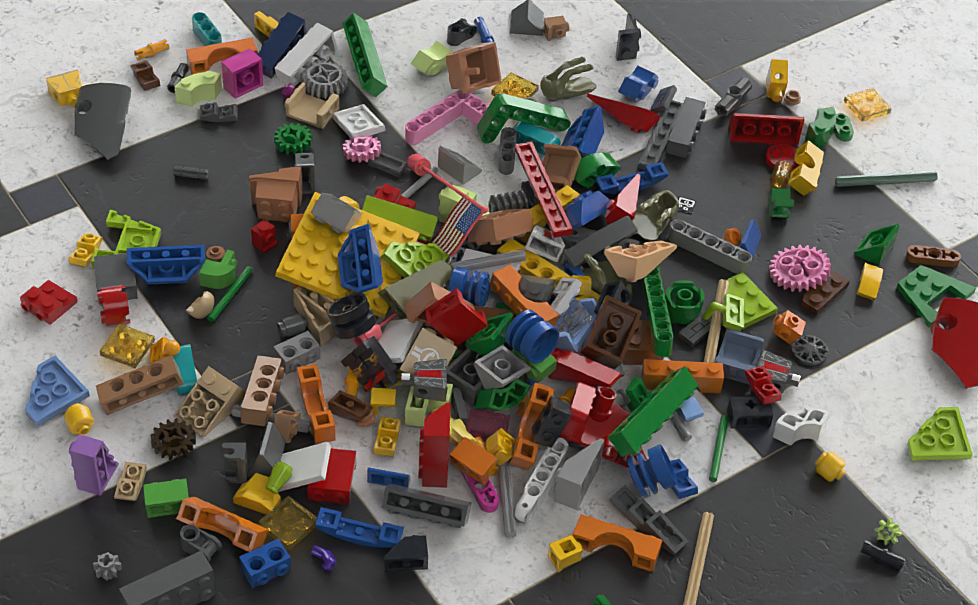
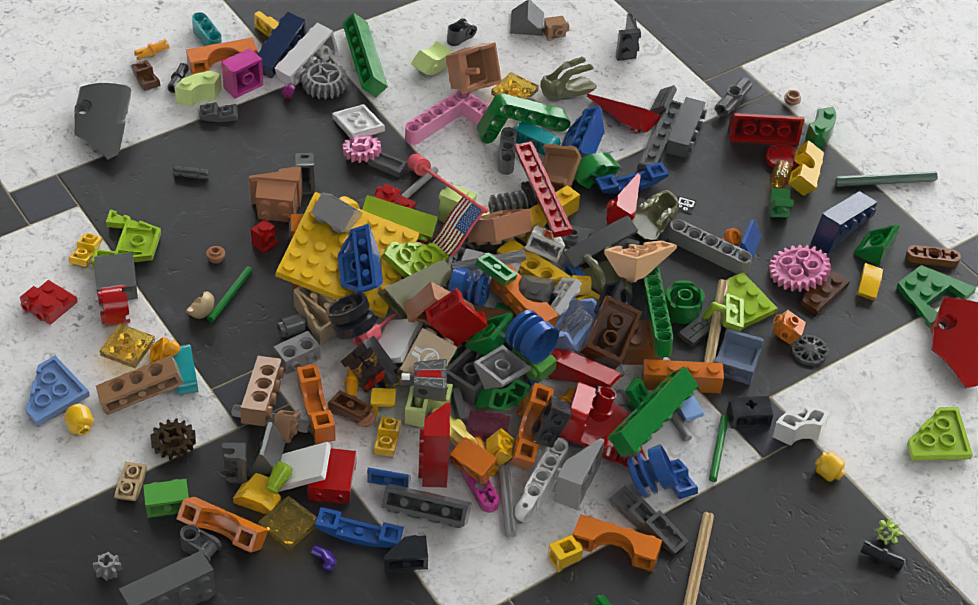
yellow torso [46,69,82,107] -> none
medium lavender wedge [69,434,119,496] -> none
blue wedge [127,245,205,284] -> none
tan slope [173,366,246,437] -> none
bright green brick [199,250,237,289] -> none
blue brick [239,539,291,588] -> none
green gear [274,123,313,155] -> none
tan panel [284,82,339,129] -> none
light grey slope [438,146,482,185] -> none
blue pin [474,17,497,48] -> none
blue wedge [564,190,610,229] -> none
blue brick [618,65,659,101] -> none
red slope [745,366,782,405] -> none
dark grey torso [751,350,801,393] -> none
yellow torso [766,59,788,102] -> none
green plate [833,113,854,142] -> none
clear yellow plate [844,88,892,122] -> none
none -> green plate [475,252,518,286]
none -> dark blue wedge [811,191,877,254]

